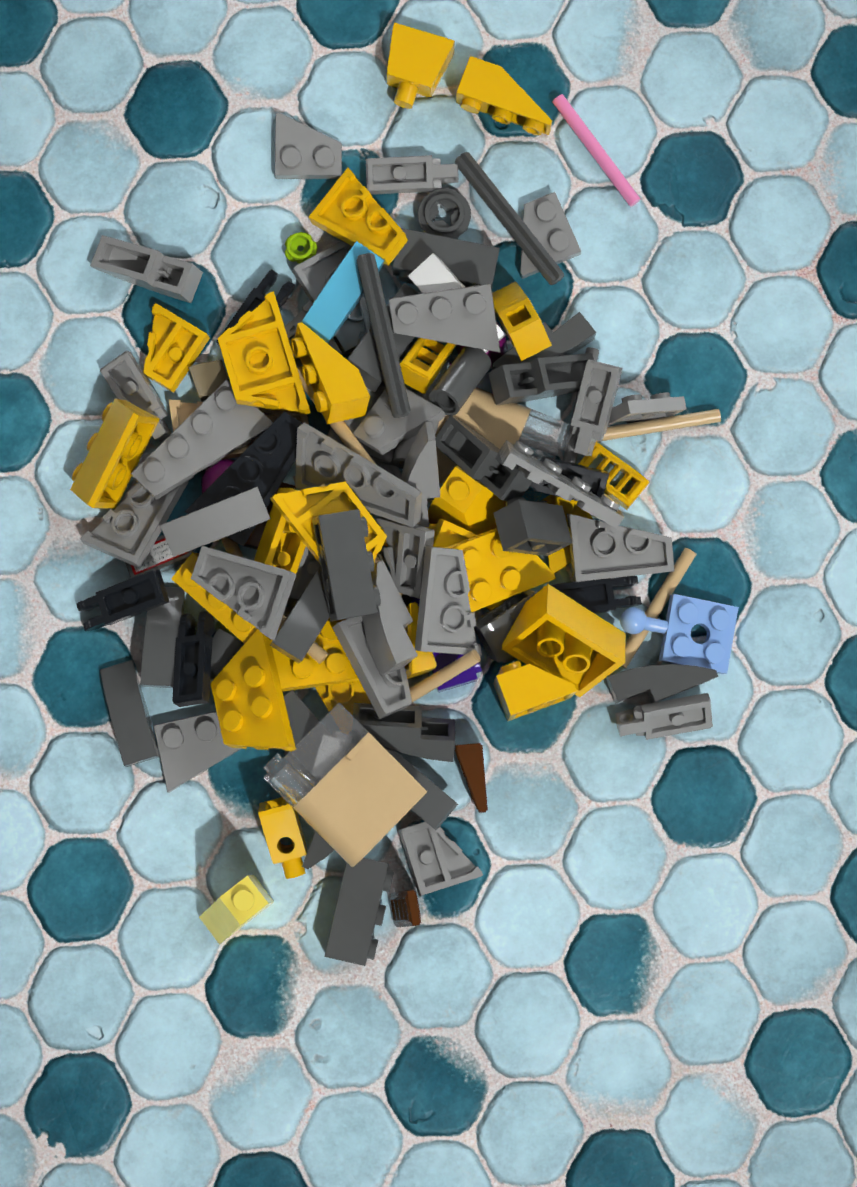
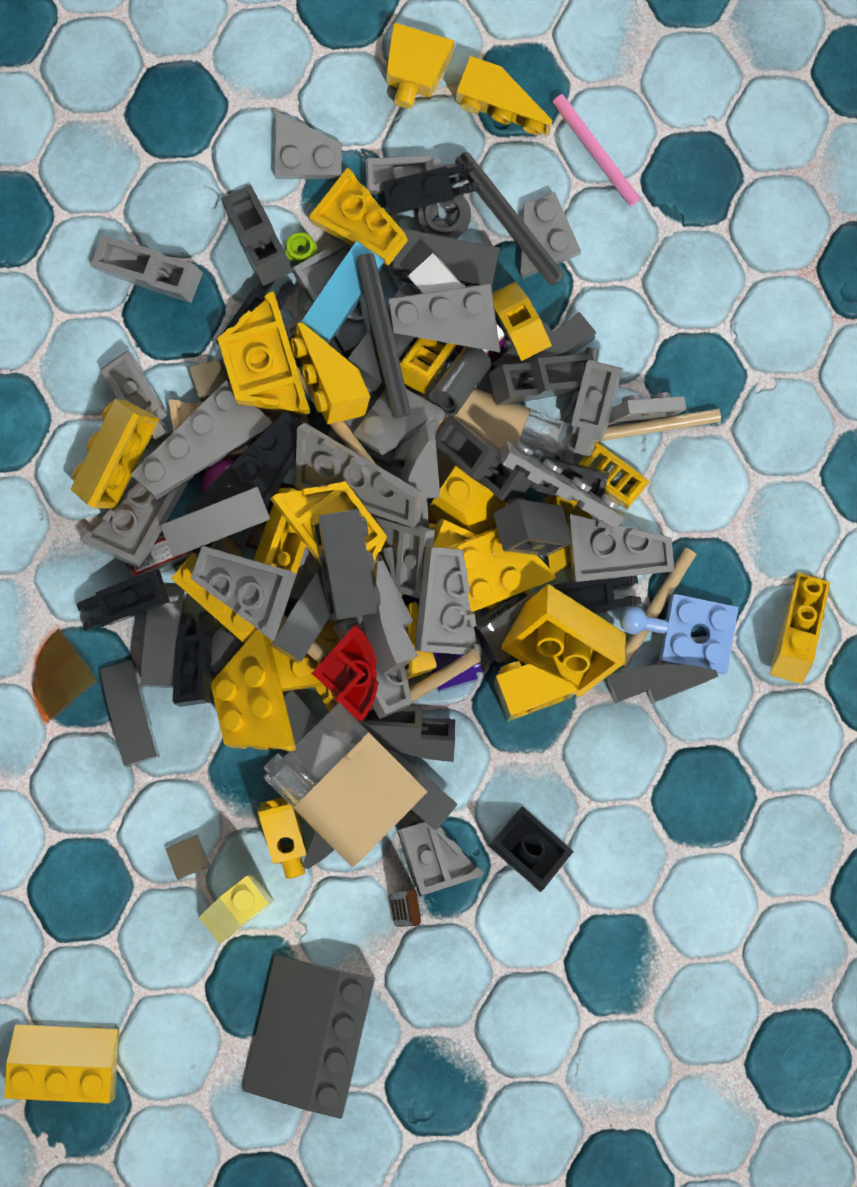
yellow wing [143,303,210,393] -> none
light grey wing [154,712,241,793] -> none
dark grey brick [324,858,394,966] -> none
reddish brown slope [455,743,488,813] -> none
light grey hinge [615,693,713,740] -> none
none -> yellow slope [4,1024,119,1103]
none -> clear orange brick [32,629,99,724]
none -> dark tan slope [166,835,211,880]
none -> dark grey slope [221,185,293,286]
none -> dark grey slope [243,954,375,1119]
none -> red brick [311,624,379,722]
none -> black hinge [382,162,480,216]
none -> black slope [488,806,574,892]
none -> yellow slope [769,572,830,685]

